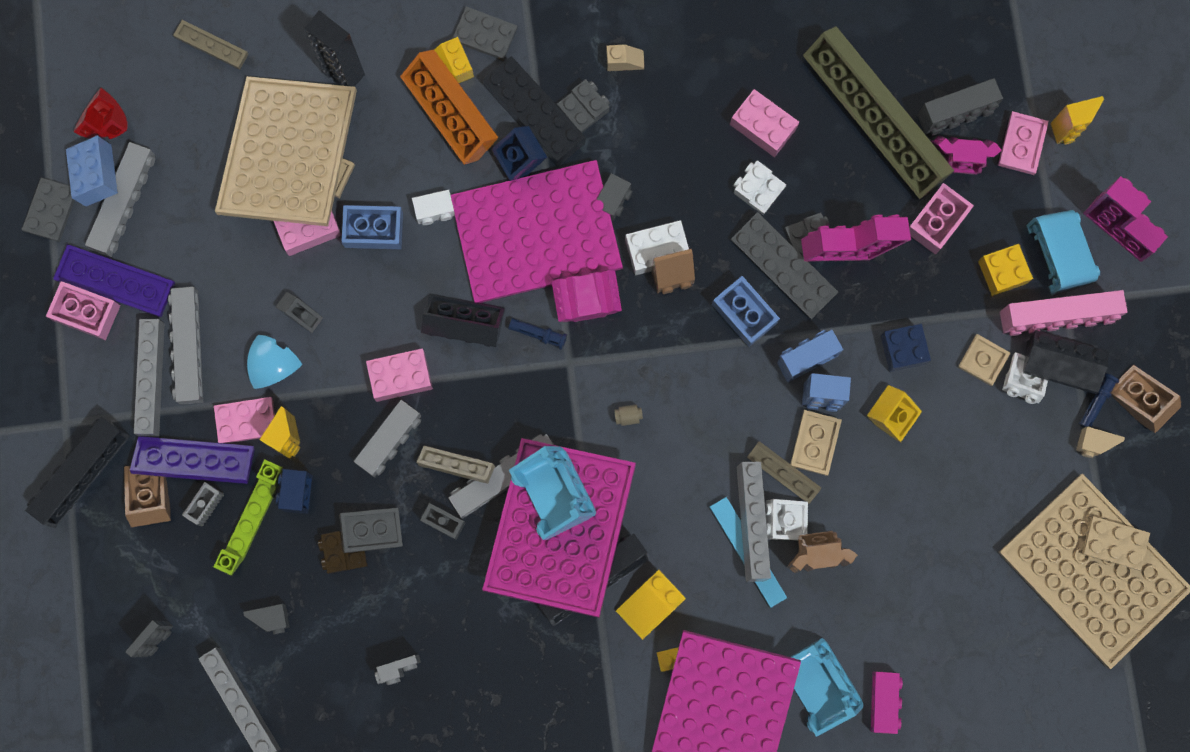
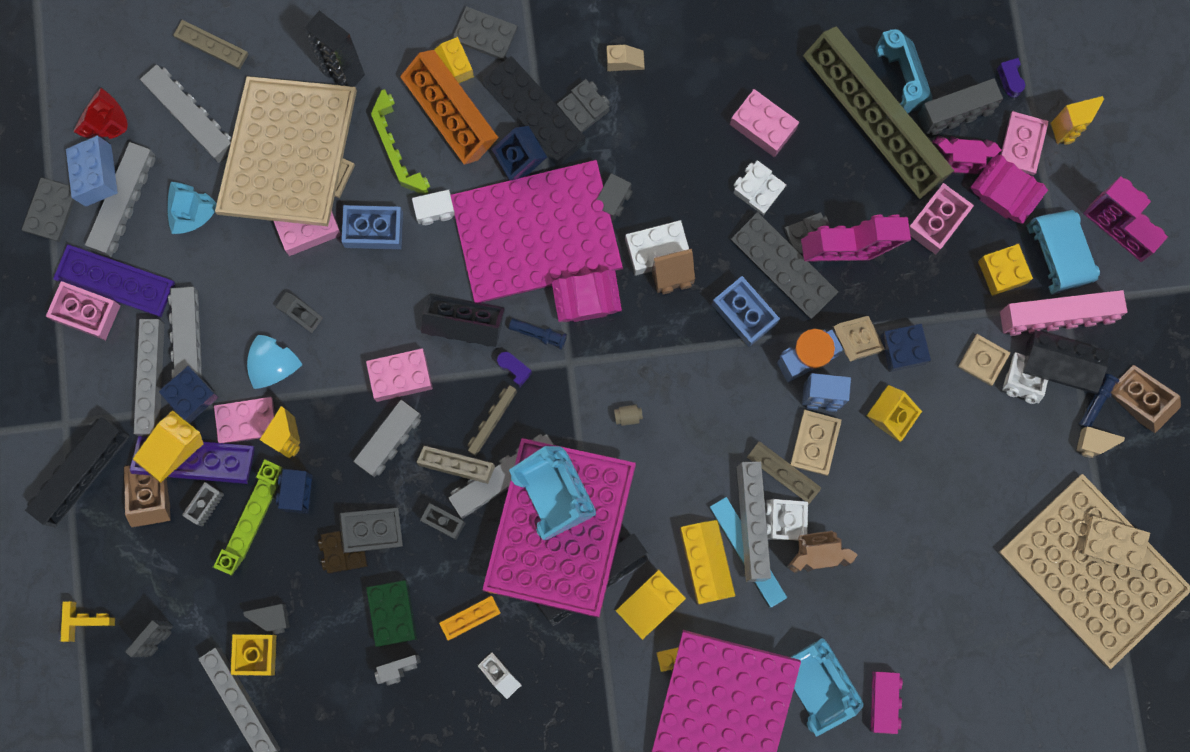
none -> yellow bracket [61,602,115,642]
none -> yellow slope [133,411,204,483]
none -> light grey brick [140,65,232,163]
none -> dark blue brick [159,366,219,423]
none -> medium azure brick [168,182,217,234]
none -> yellow slope [231,635,277,675]
none -> dark green brick [366,580,417,647]
none -> lime slope [371,89,430,195]
none -> light orange plate [439,596,501,641]
none -> dark tan plate [468,386,517,457]
none -> white slope [478,652,522,699]
none -> dark purple leg [497,352,532,388]
none -> yellow slope [680,520,735,605]
none -> orange tile [795,329,835,368]
none -> tan plate [834,316,885,362]
none -> medium azure windscreen [875,29,932,114]
none -> dark pink slope [970,154,1048,224]
none -> dark purple leg [997,58,1025,98]

